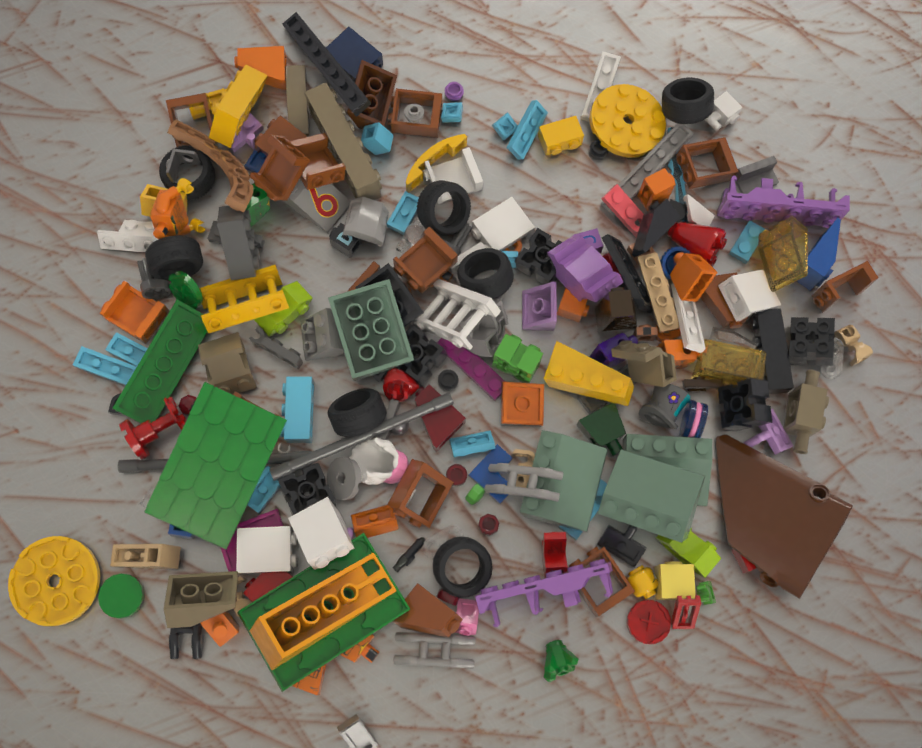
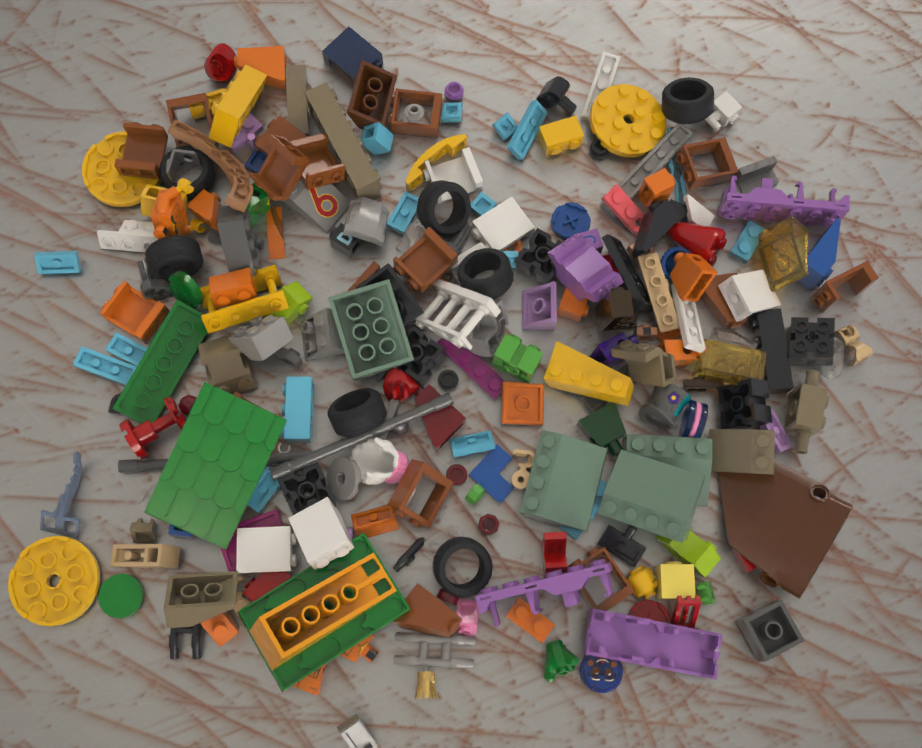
black tile [282,12,371,117] -> none
light grey piece [484,463,563,502] -> none
none -> medium azure plate [34,251,82,274]
none -> sand blue piece [40,452,82,539]
none -> yellow plate [82,131,161,207]
none -> dark orange panel [114,122,168,179]
none -> dark tan tile [130,518,157,544]
none -> orange slope [187,189,222,233]
none -> red cap [204,43,236,82]
none -> orange brick [209,267,257,309]
none -> light grey slope [229,315,294,361]
none -> orange sticker [266,206,285,260]
none -> pearl gold piece [414,666,438,699]
none -> medium azure plate [470,192,497,217]
none -> orange brick [504,597,555,644]
none -> black beam [536,76,577,115]
none -> blue tile [551,202,591,241]
none -> clear blue head [579,655,623,693]
none -> medium lavender piece [583,608,723,680]
none -> dark tan slope [709,429,775,475]
none -> dark grey brick [736,600,805,662]

